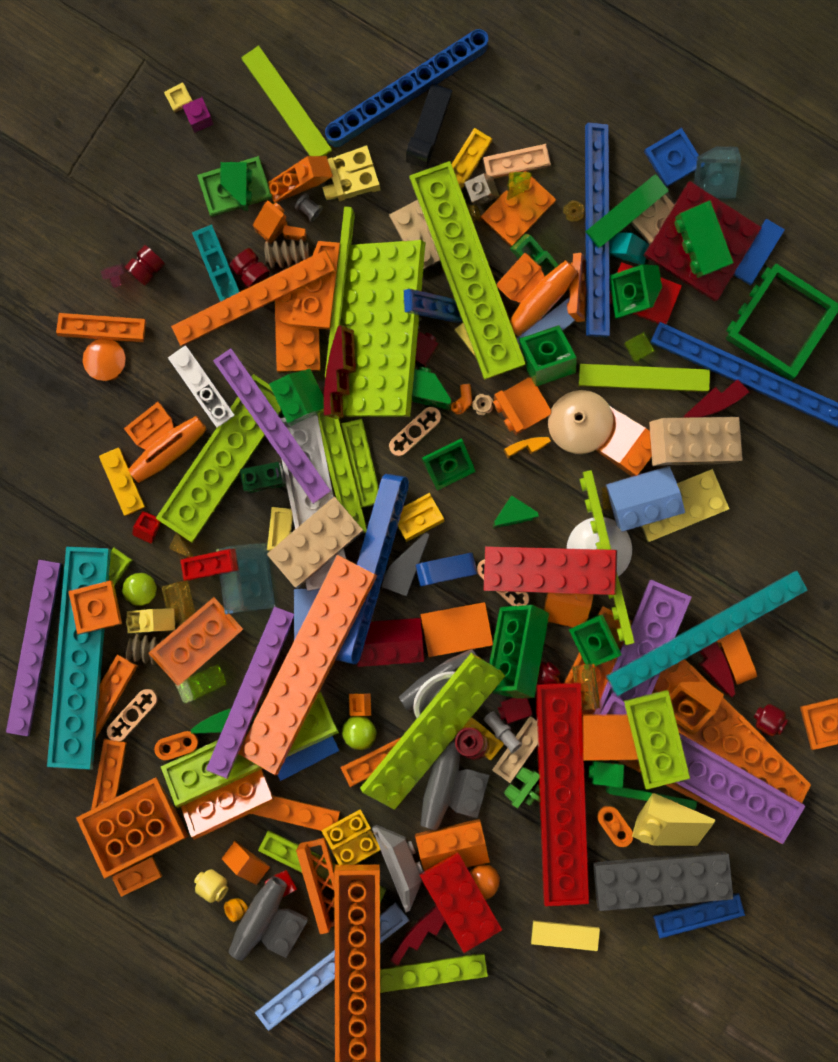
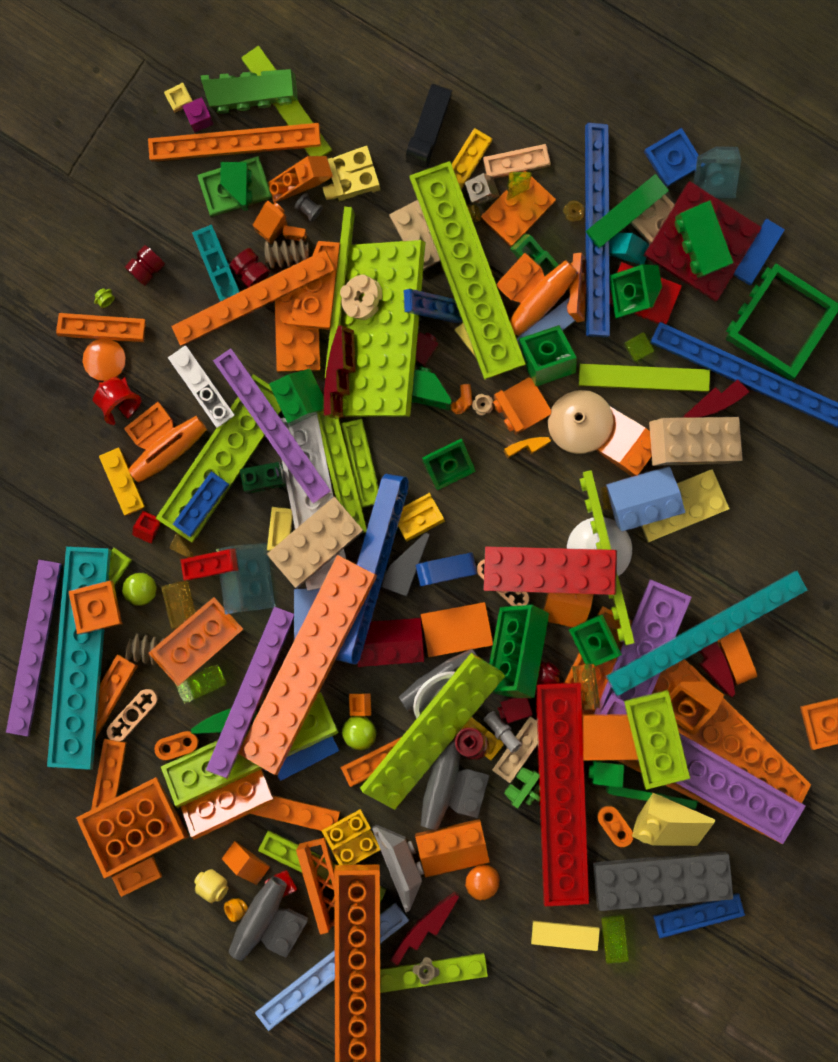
clear pink tile [100,263,126,288] -> none
light yellow slope [126,608,175,633] -> none
blue beam [325,29,488,147] -> none
light nougat beam [389,407,441,457] -> none
red plate [419,852,502,953] -> none
green slope [492,495,539,529] -> none
dark red head [754,704,789,737] -> none
none -> red helmet [92,377,141,425]
none -> lime plate [94,288,115,308]
none -> orange plate [148,123,321,162]
none -> blue tile [173,471,230,537]
none -> bright green wedge [201,69,298,114]
none -> tan plate [340,275,382,320]
none -> dark tan plate [413,957,439,985]
none -> clear neon green plate [601,915,629,964]

